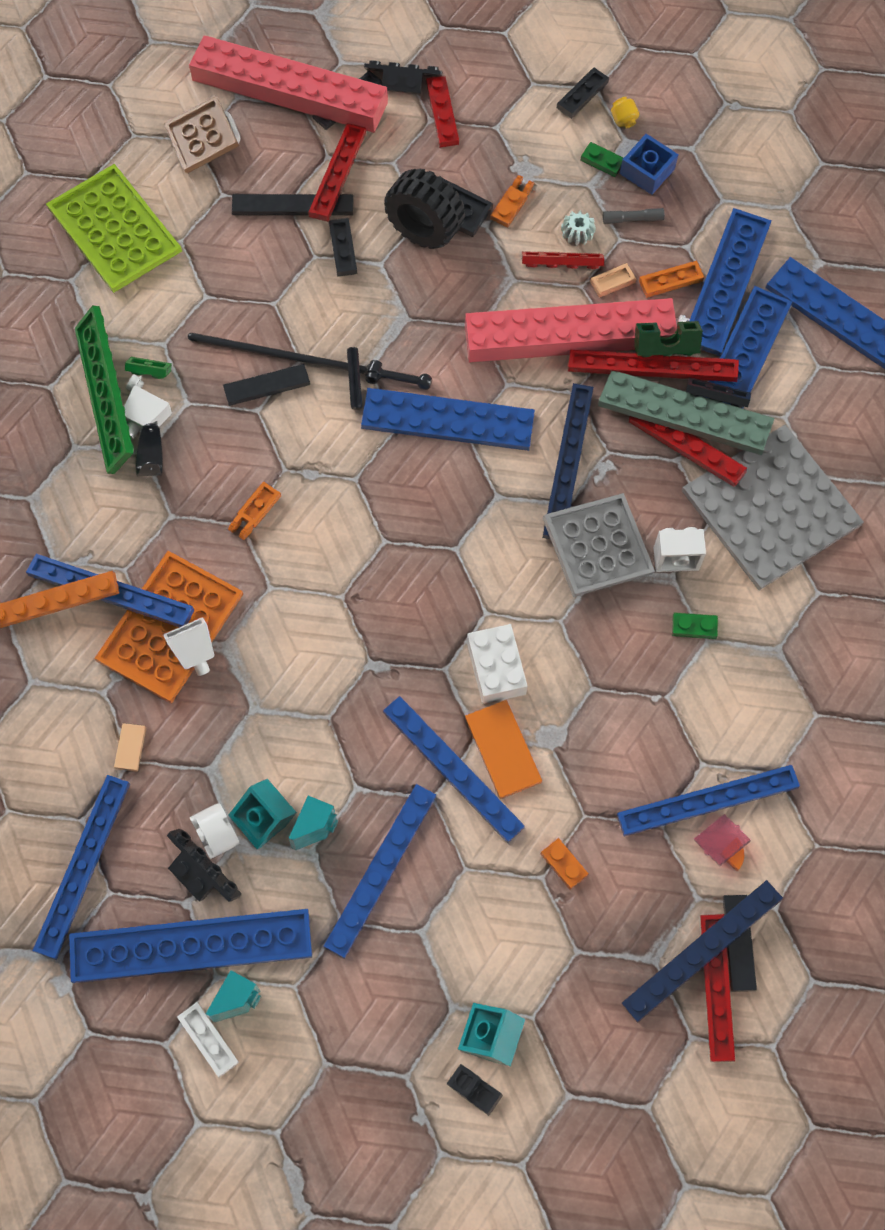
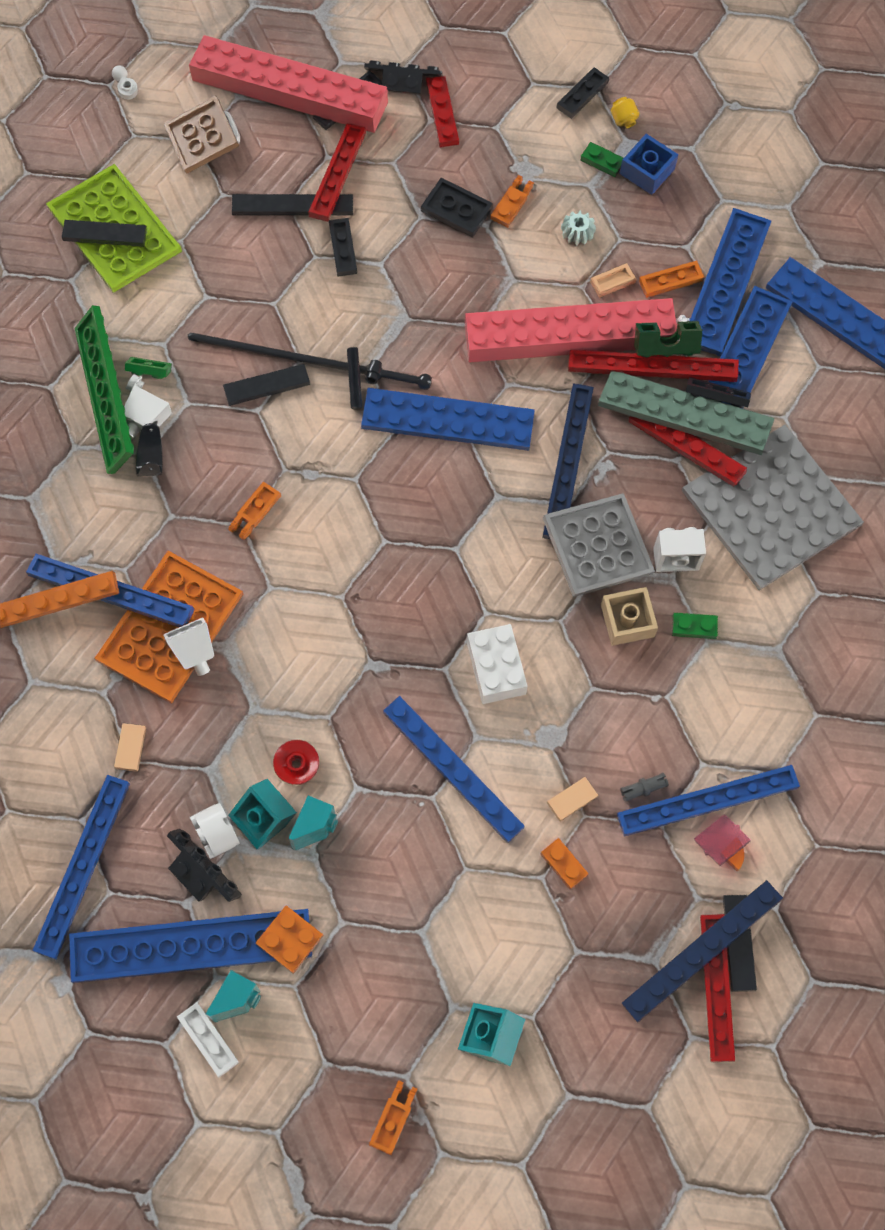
blue plate [324,784,436,959] -> none
black tyre [384,169,465,249] -> none
black slope [447,1064,503,1116] -> none
orange tile [465,700,542,799] -> none
red plate [521,251,605,269] -> none
dark grey piece [603,208,665,224] -> none
none -> black tile [62,220,147,247]
none -> white plate [112,65,138,100]
none -> orange plate [256,905,323,974]
none -> red dish [273,740,319,785]
none -> orange hinge [369,1080,418,1155]
none -> light nougat tile [547,777,598,822]
none -> tan brick [601,587,658,646]
none -> dark grey pin [620,773,669,802]

